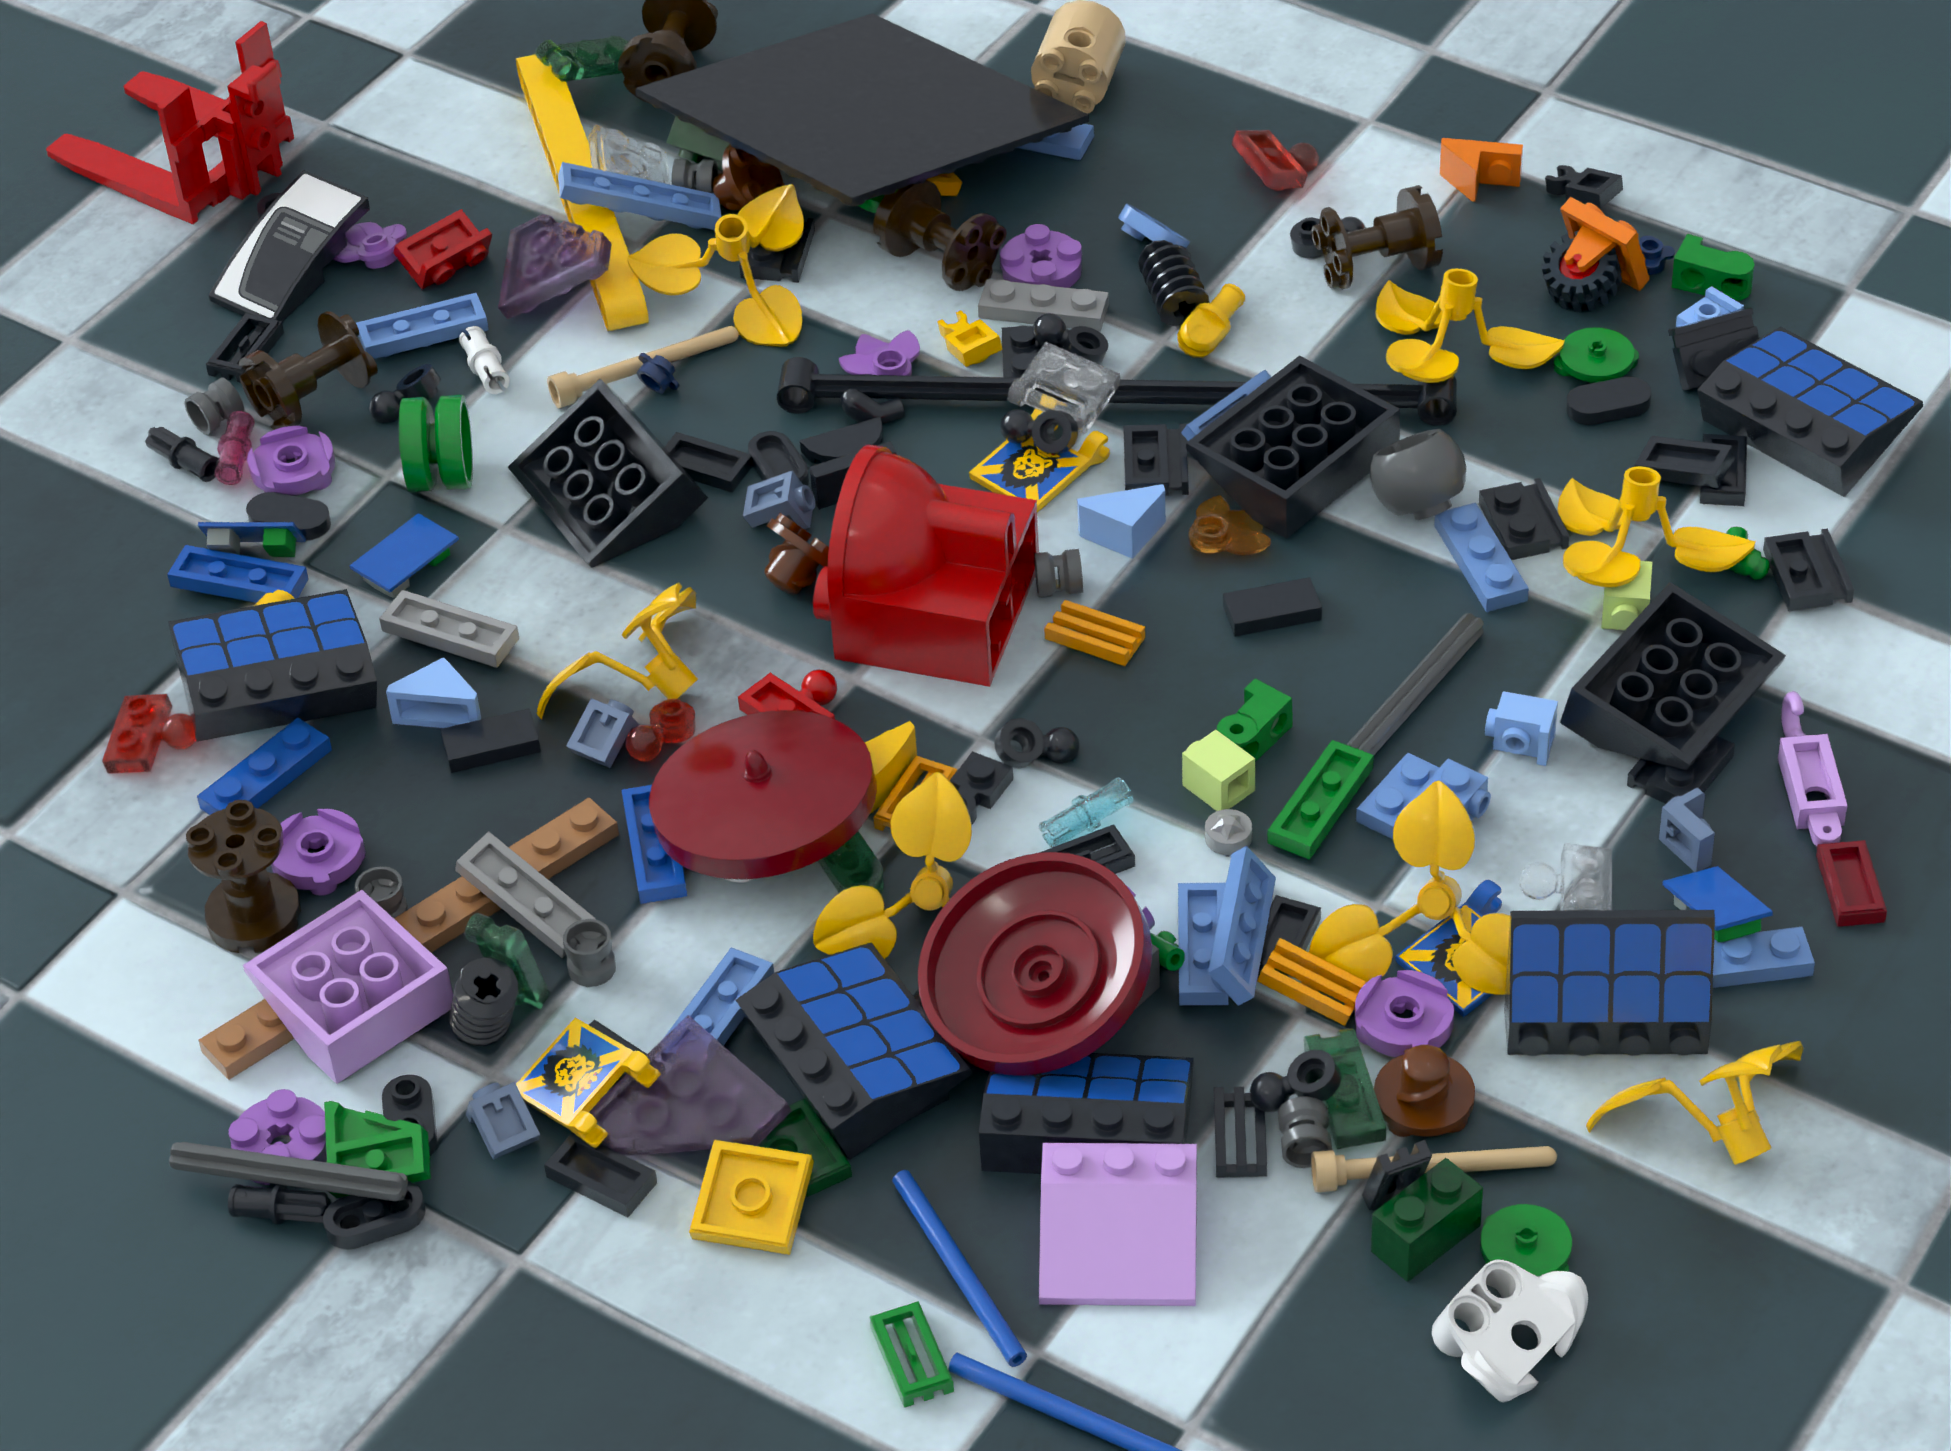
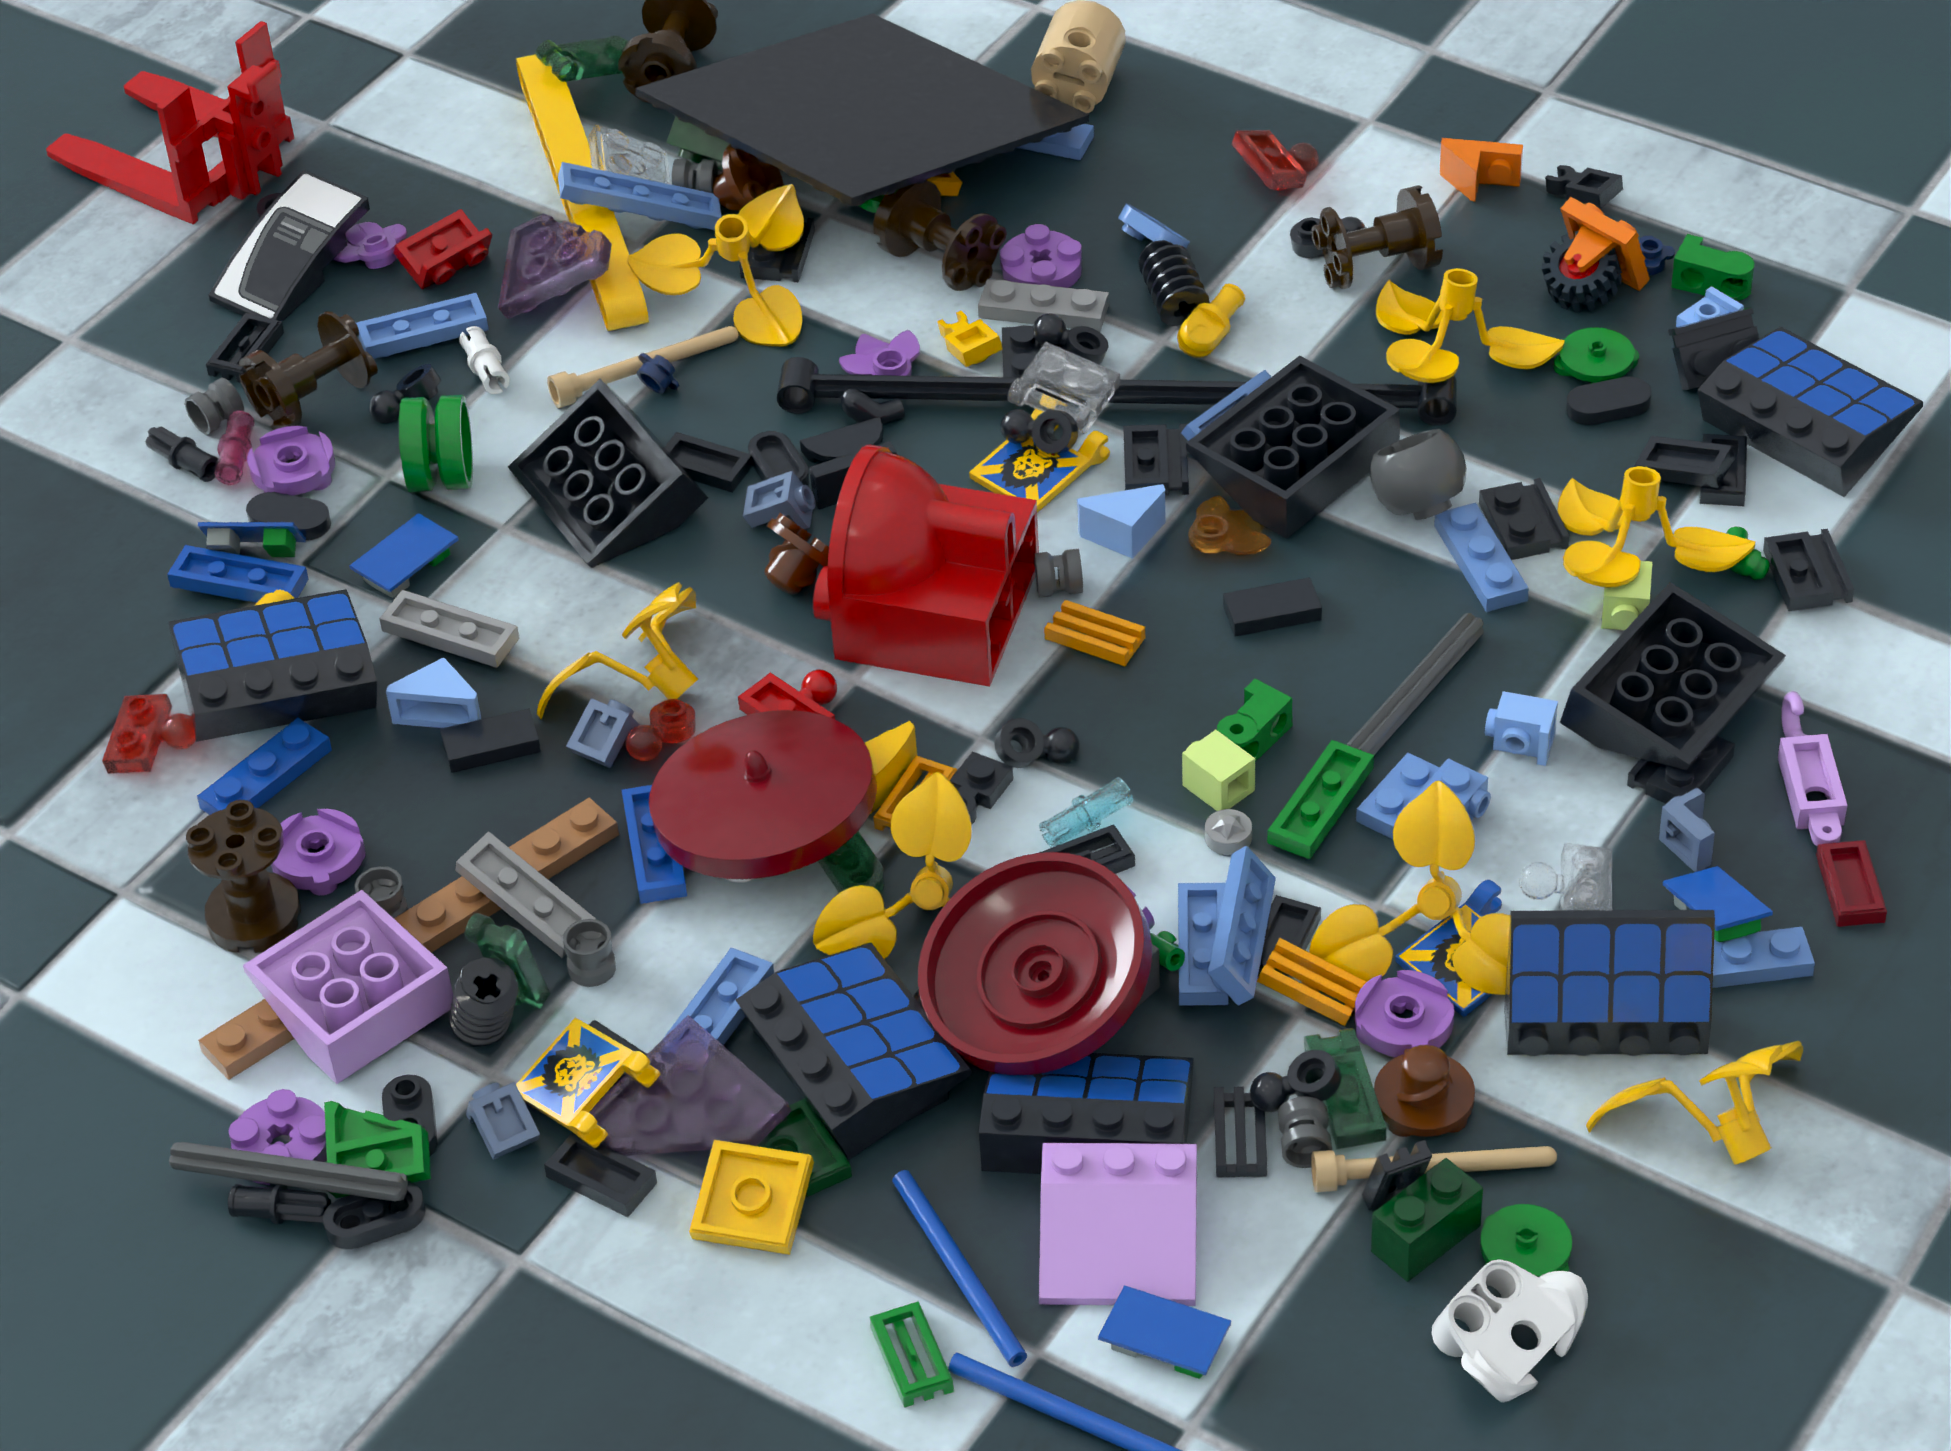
none -> blue piece [1098,1285,1231,1379]

